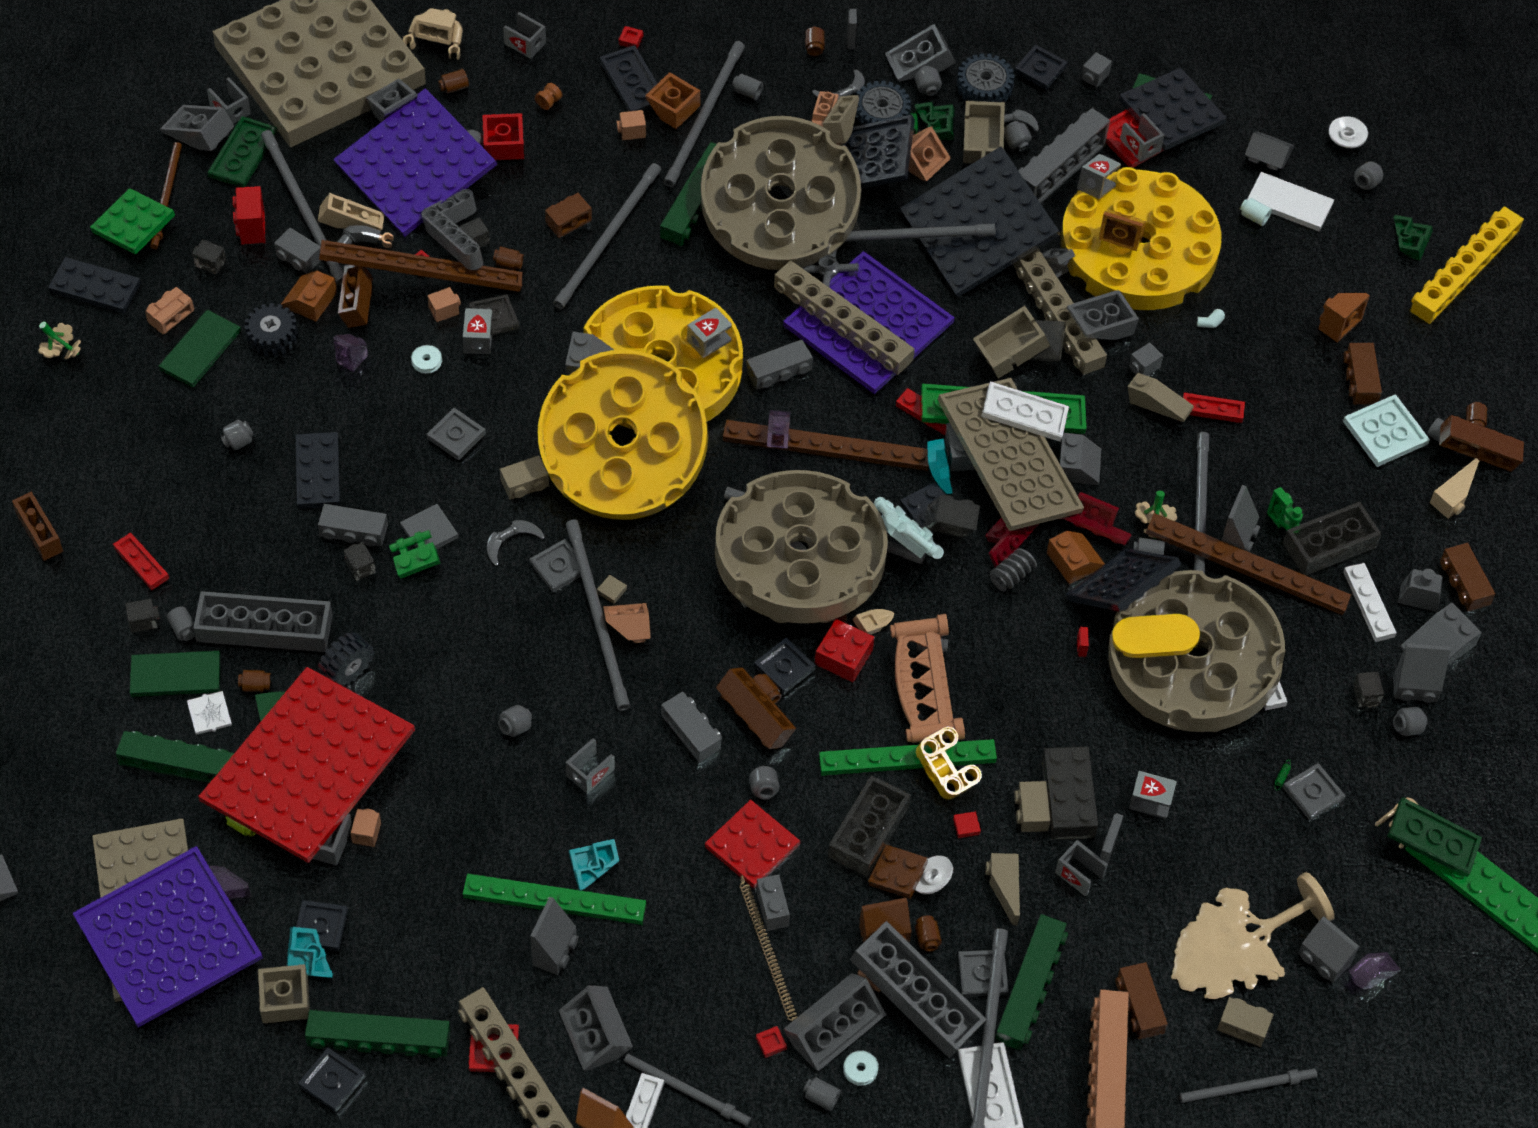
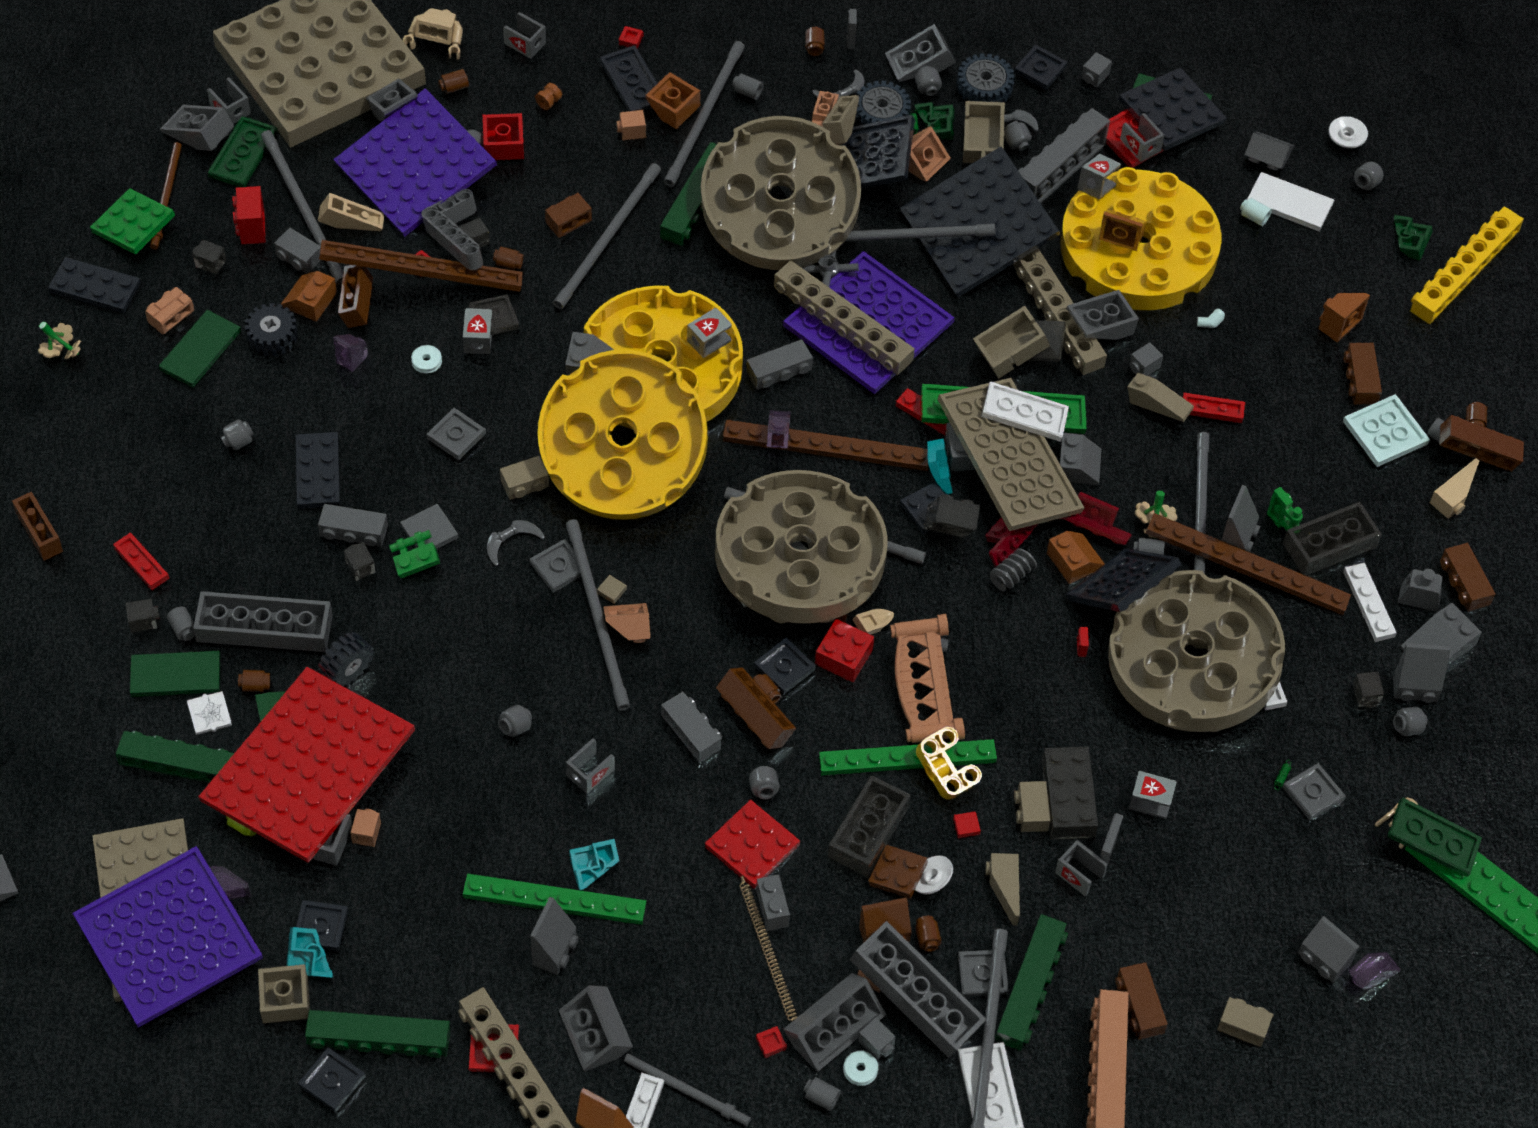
dark grey arm [337,225,393,248] -> none
nougat brick [428,287,461,322] -> none
light aqua brick [874,497,944,559] -> none
dark grey slope [1042,248,1075,278] -> none
yellow tile [1112,614,1200,658] -> none
tan plant [1171,872,1334,999] -> none
dark grey bar [1180,1068,1317,1103] -> none
none -> dark grey brick [858,1018,896,1061]

